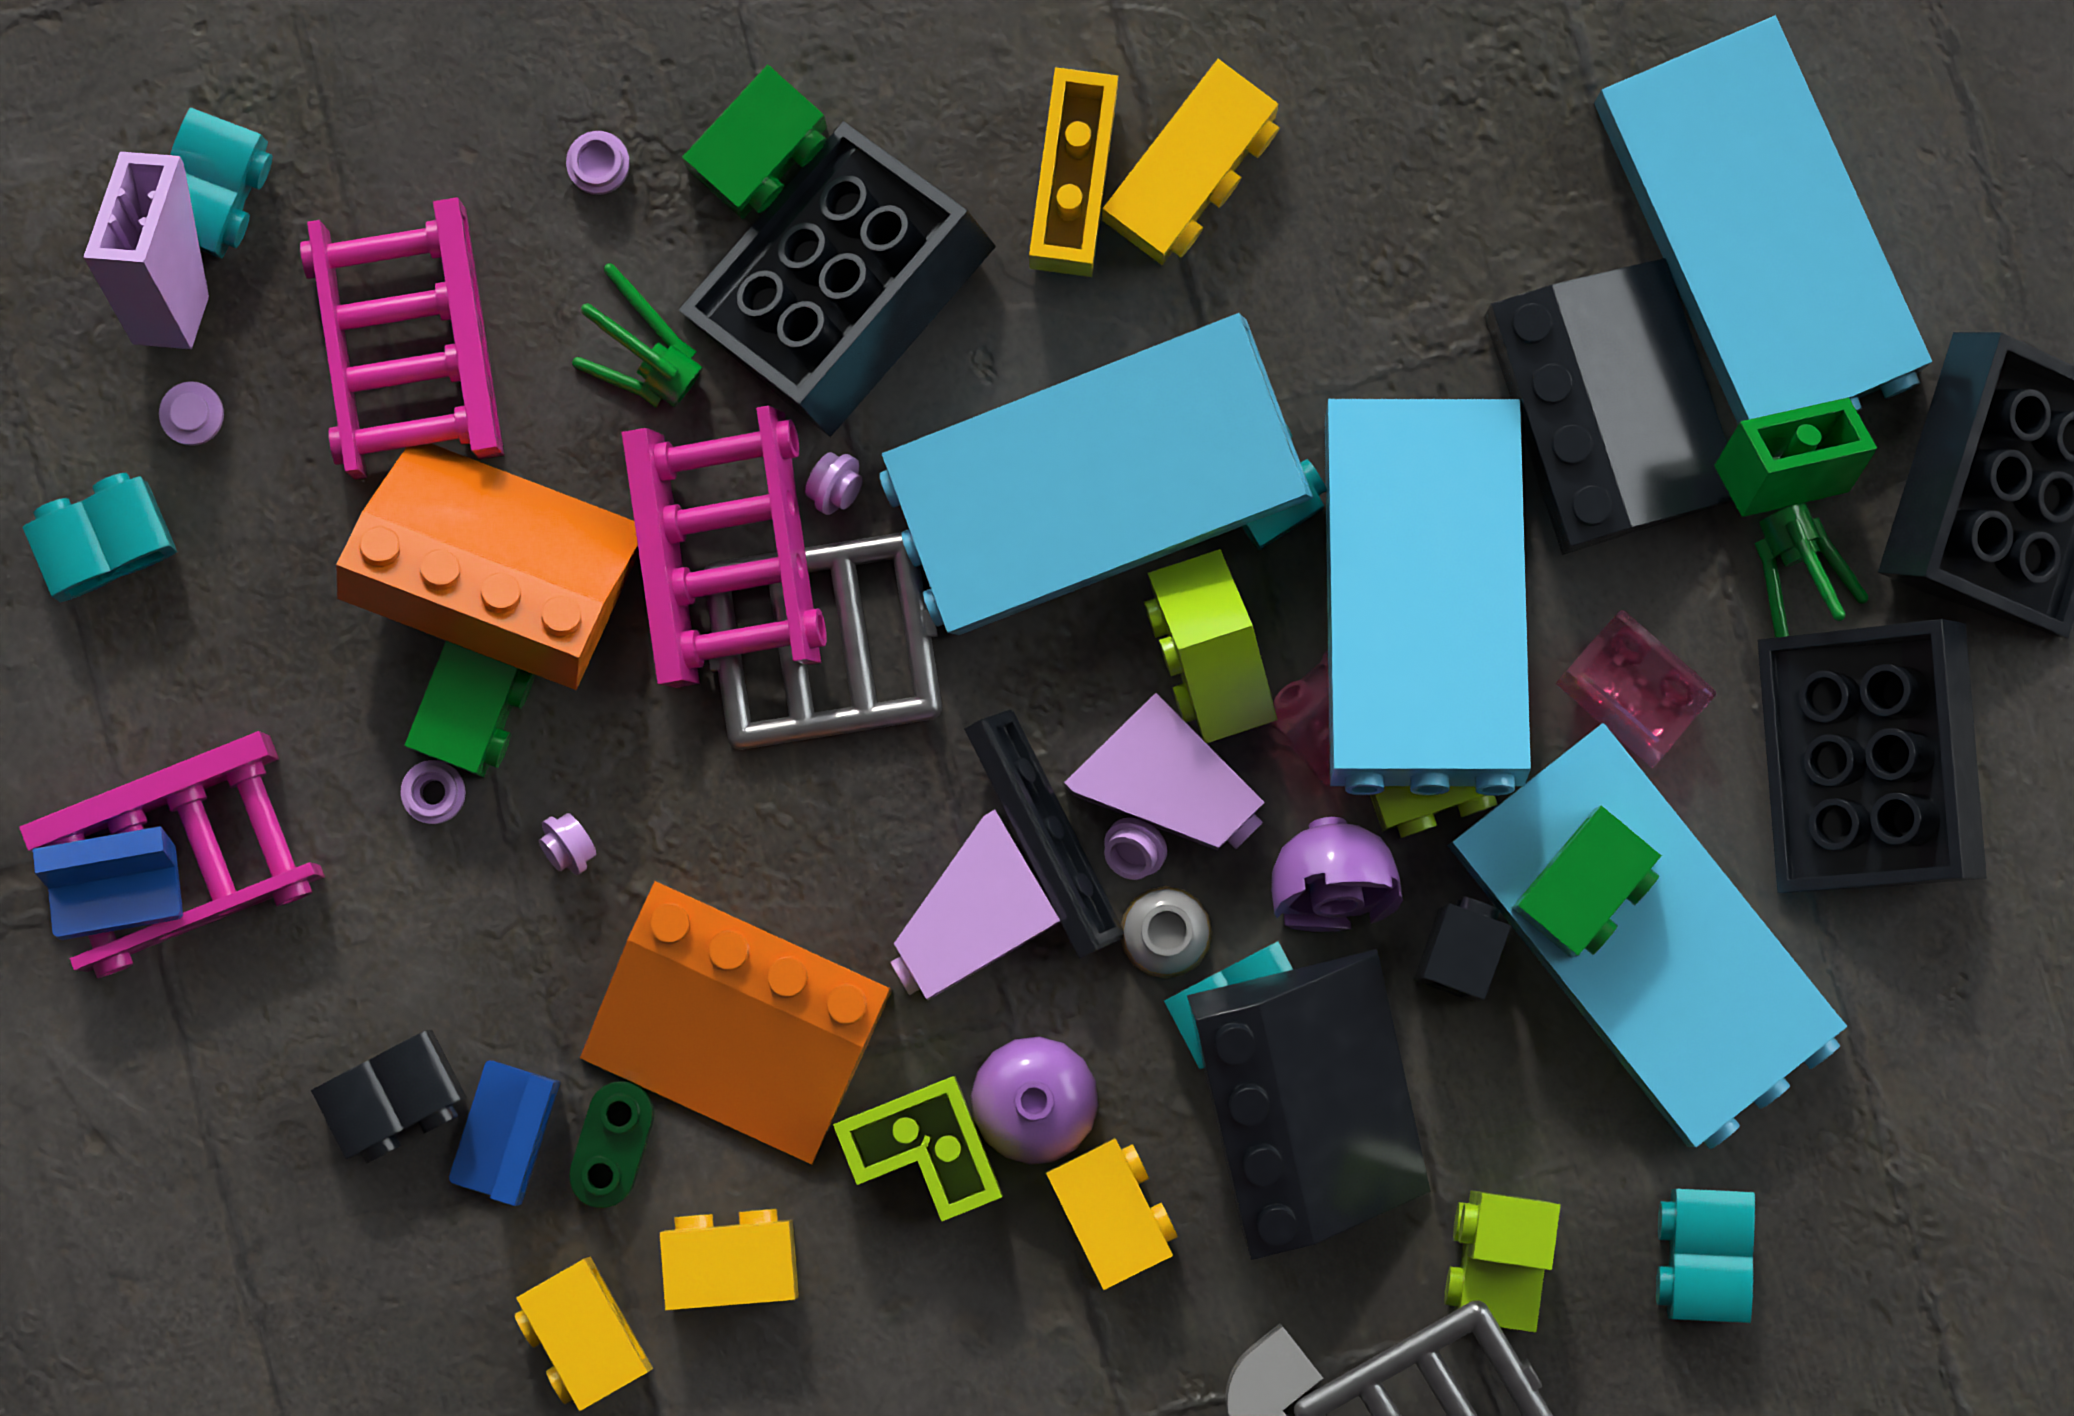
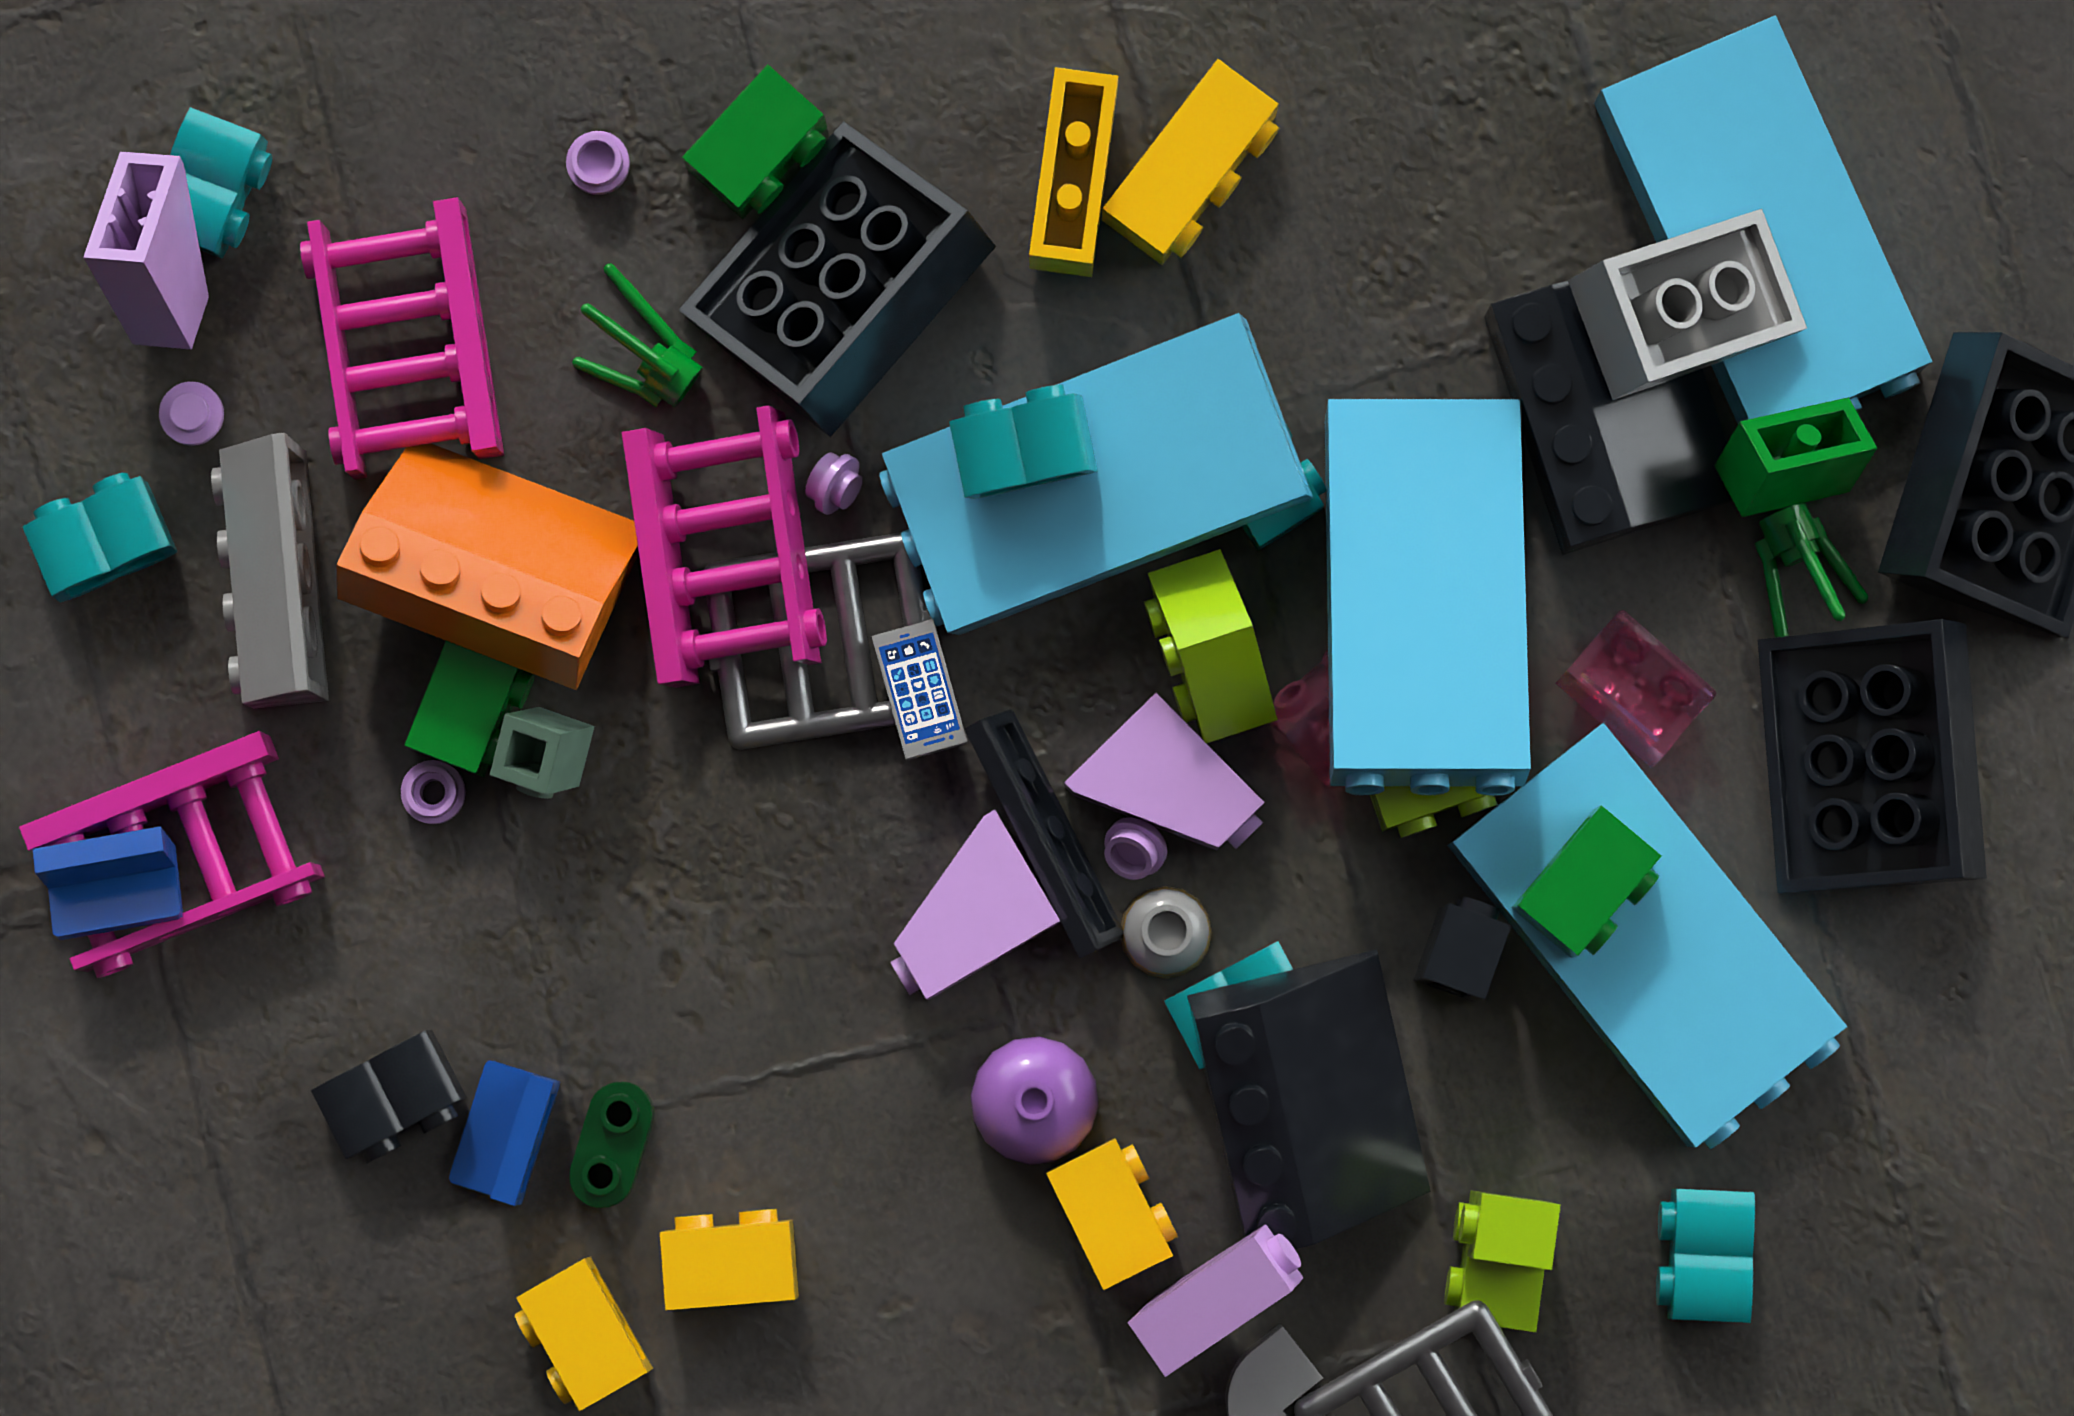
lavender plate [539,813,596,875] -> none
orange slope [580,881,892,1165] -> none
lime brick [833,1076,1003,1221] -> none
medium lavender cylinder [1271,817,1403,932] -> none
none -> light grey slope [211,433,329,709]
none -> sand green brick [490,707,595,798]
none -> tile [872,619,968,761]
none -> teal brick [949,384,1098,499]
none -> lavender slope [1127,1224,1303,1377]
none -> light grey slope [1568,209,1807,400]

